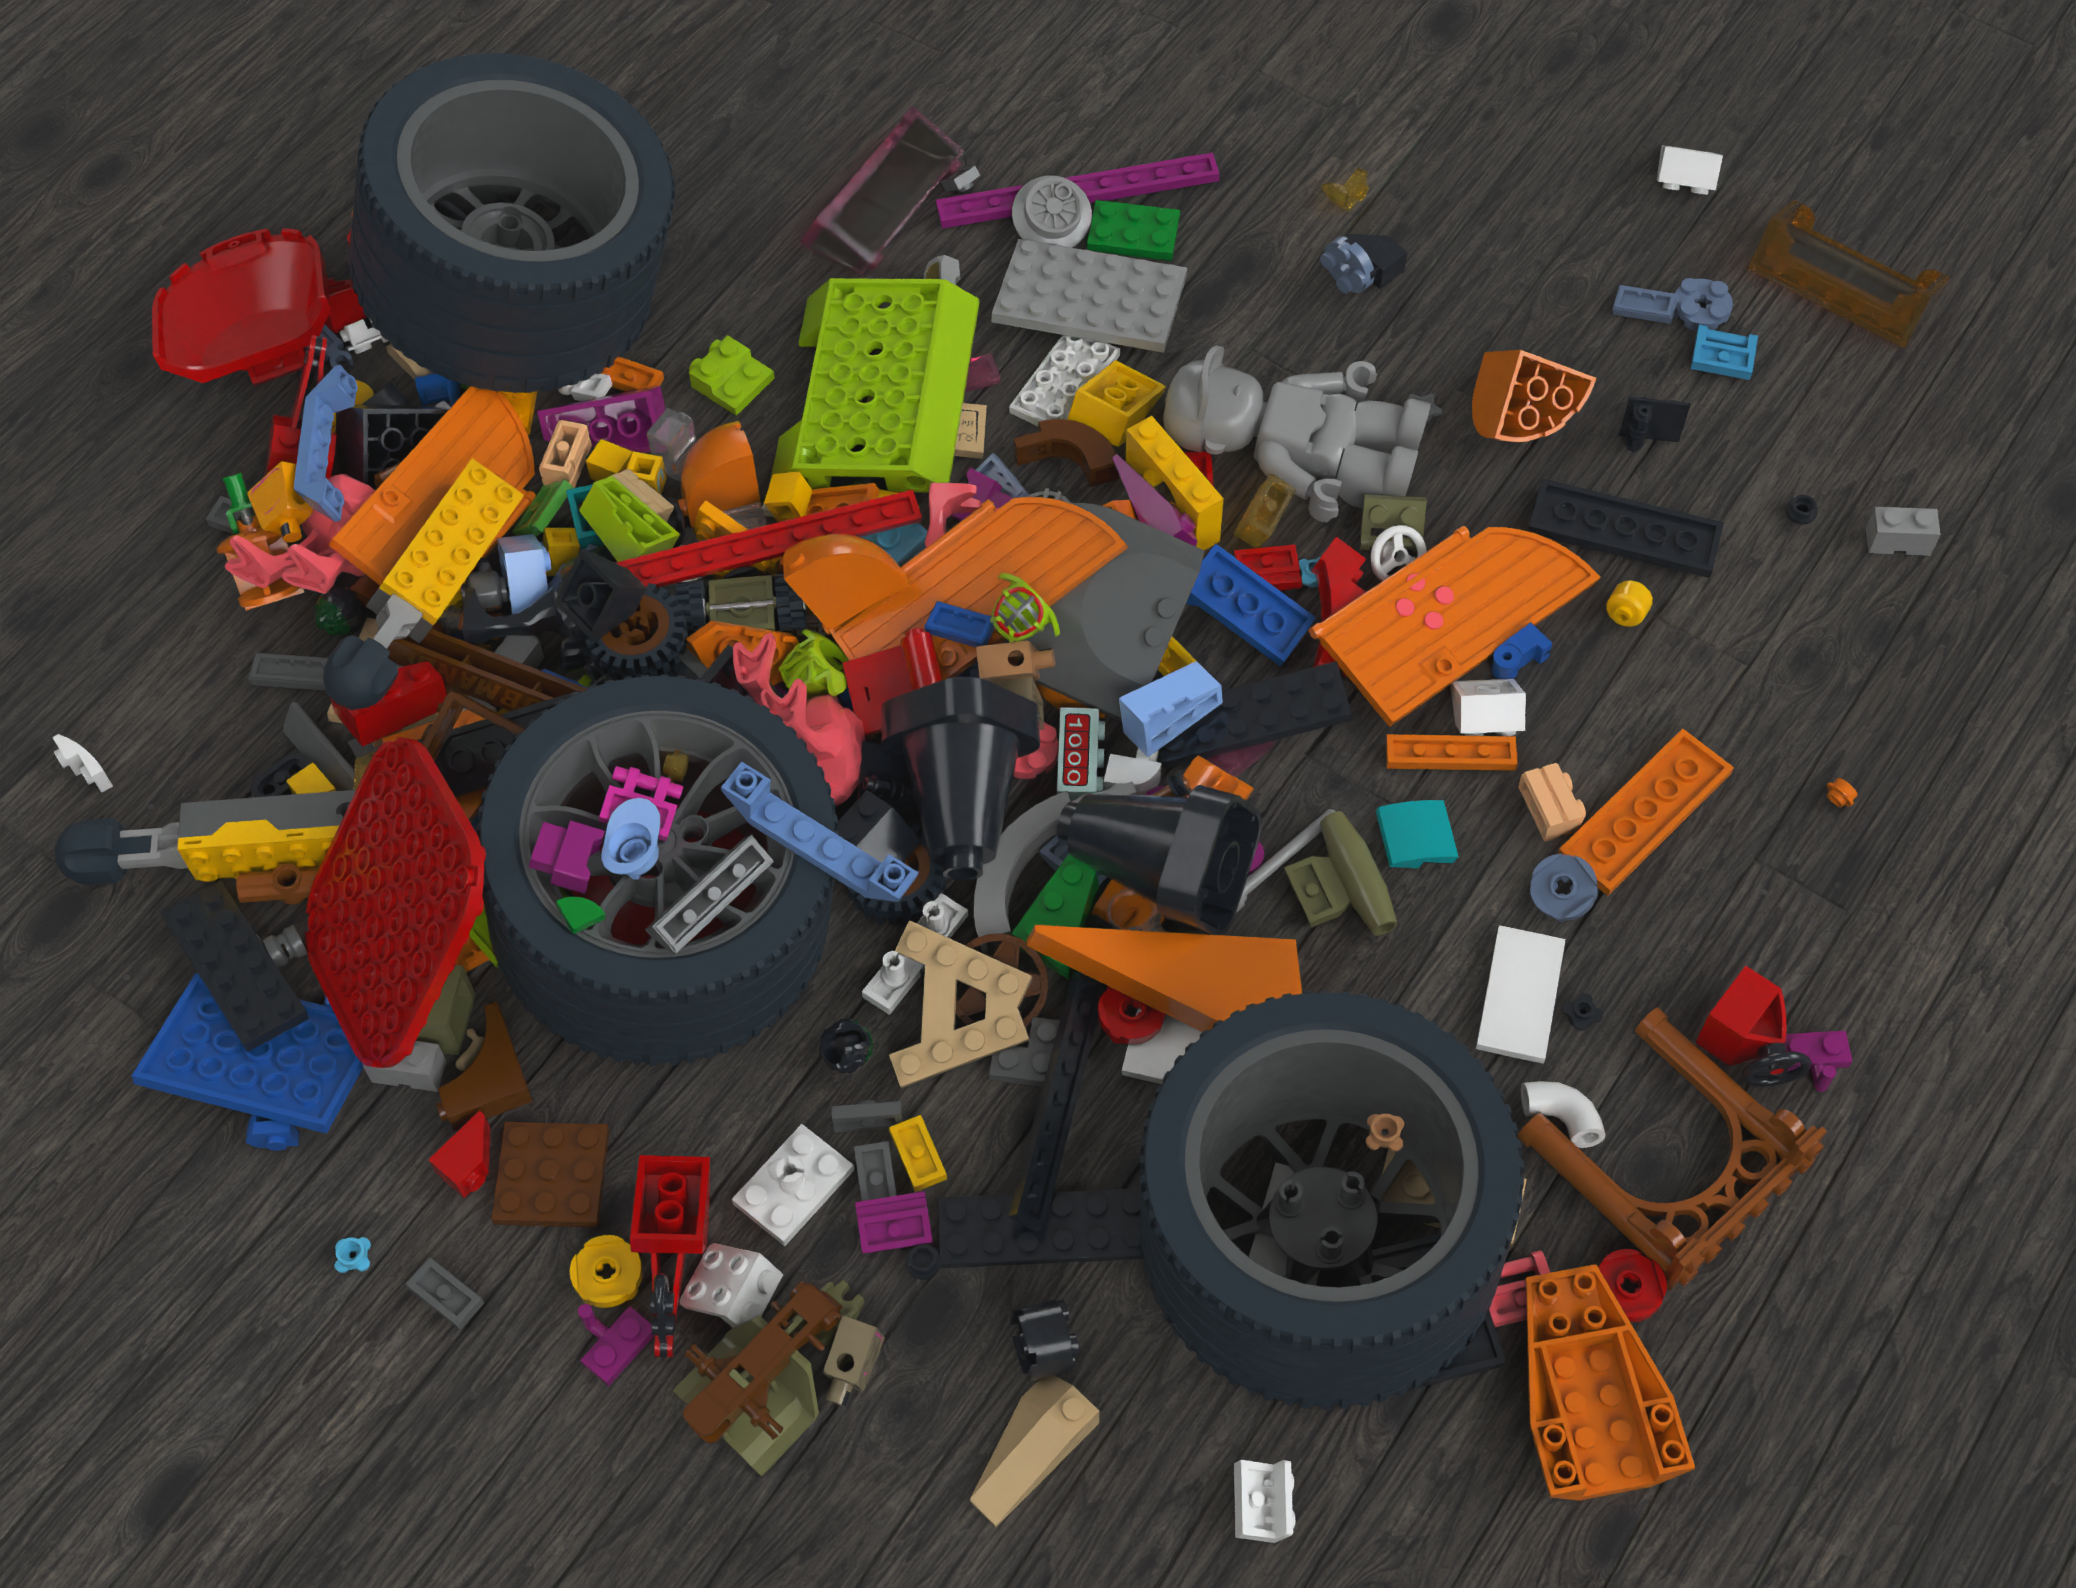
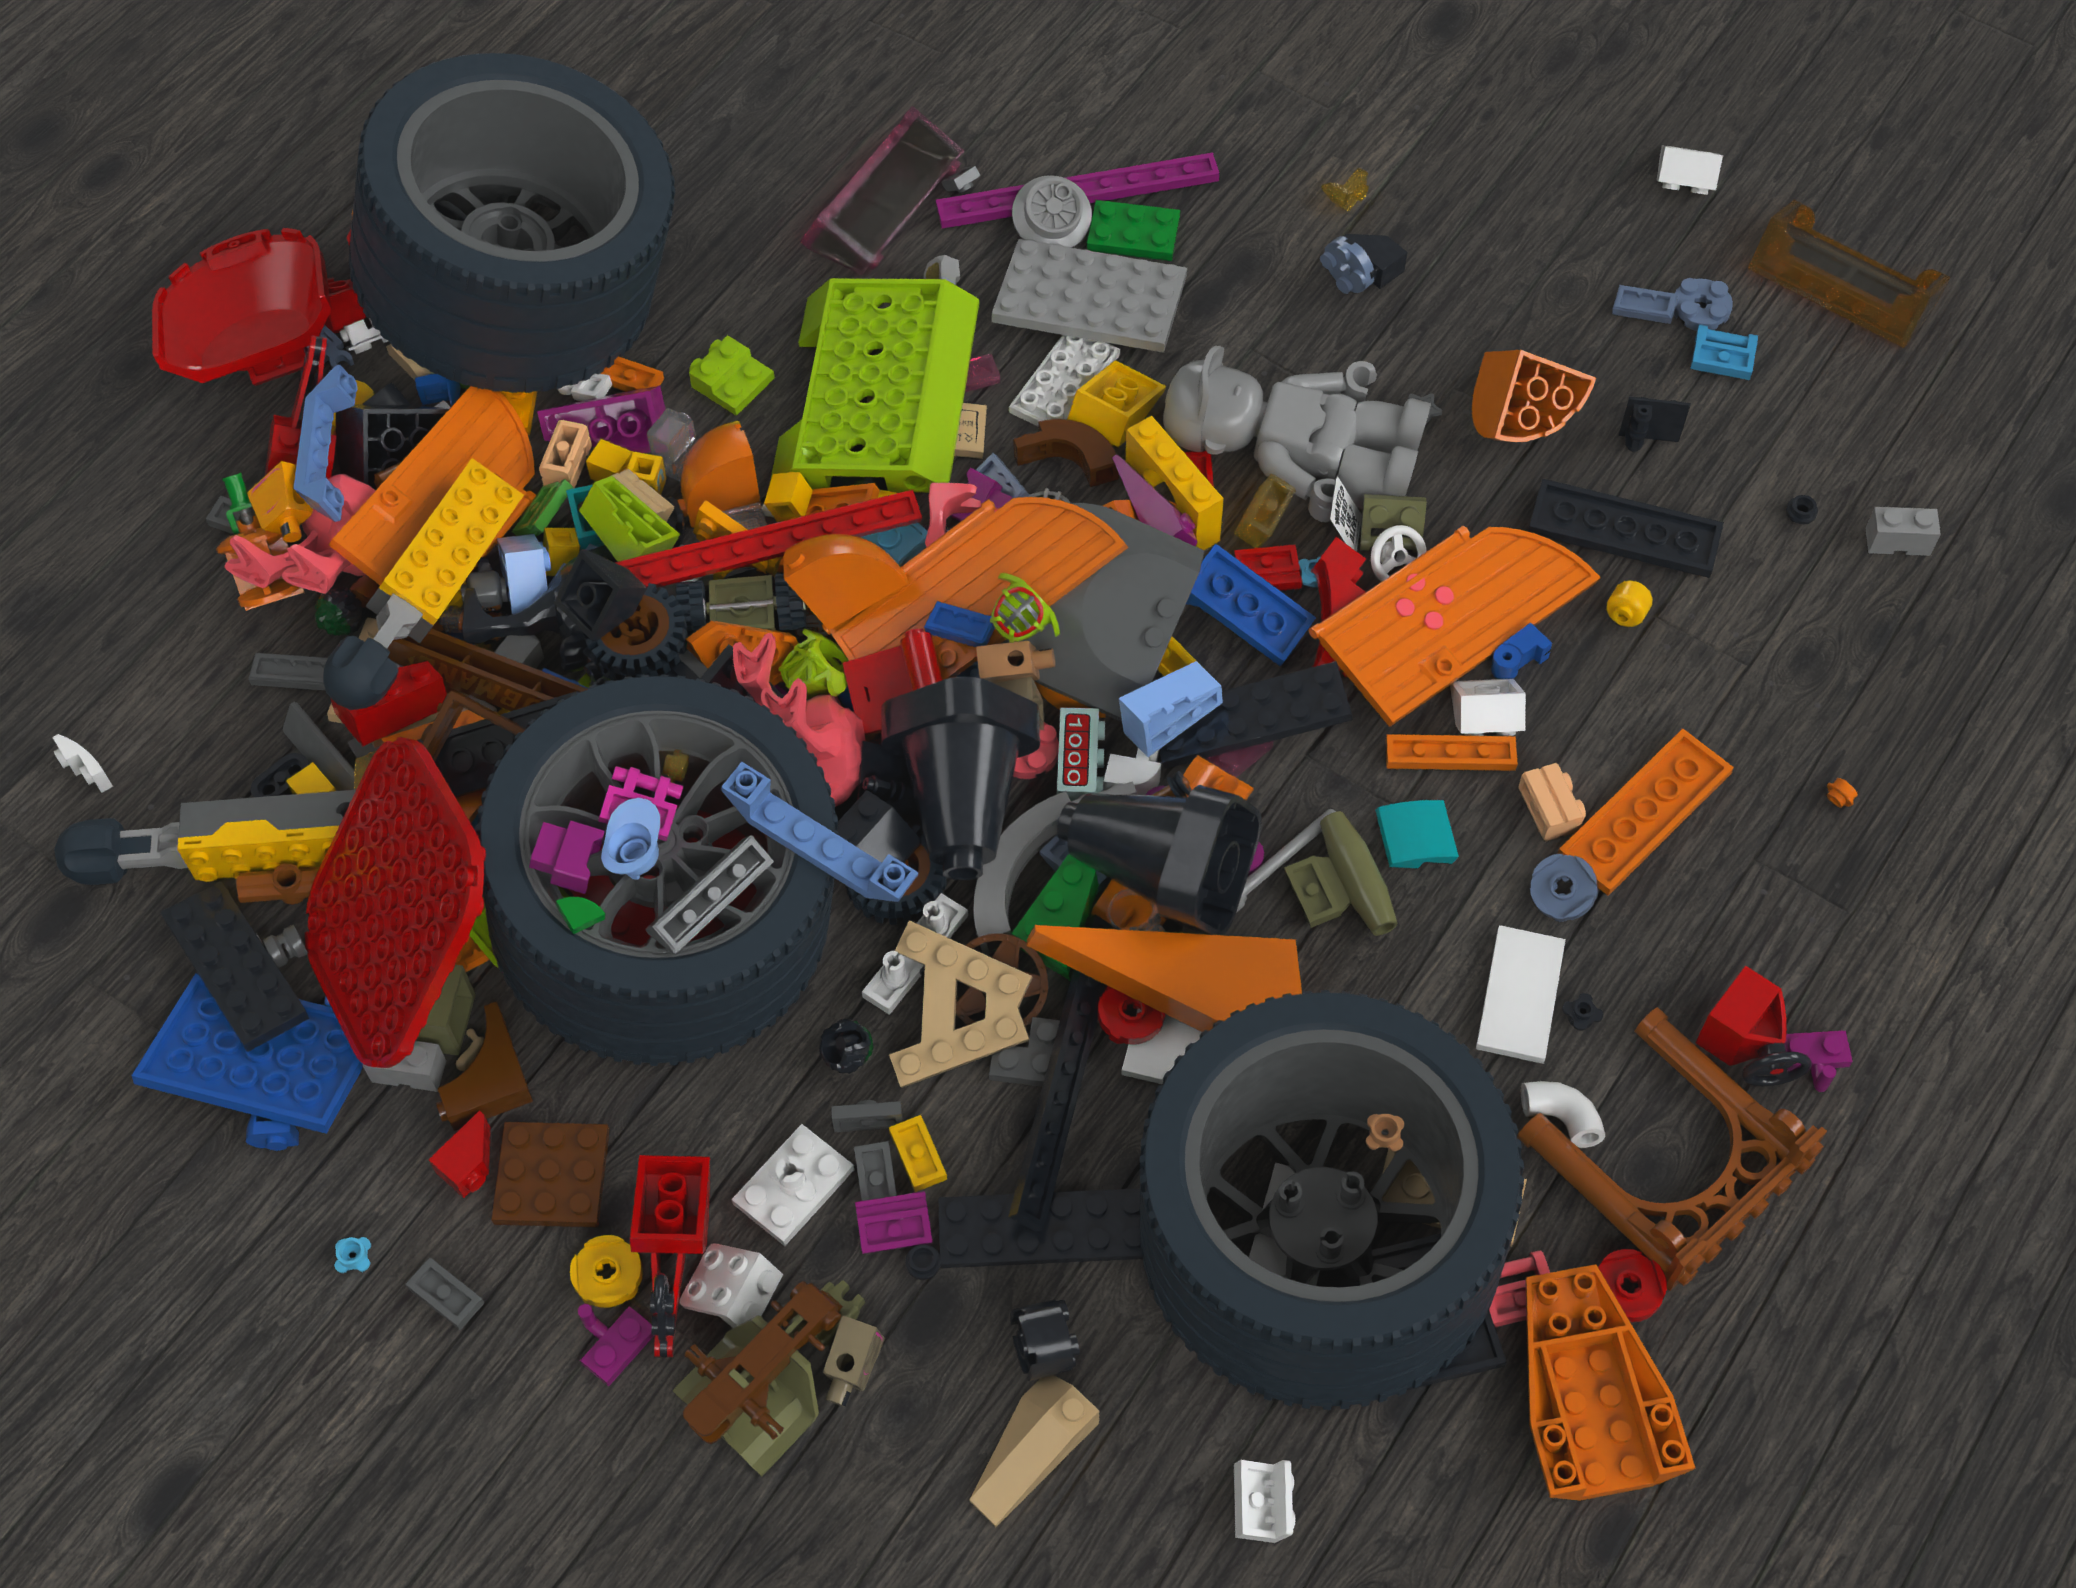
none -> white sticker [1330,476,1362,552]

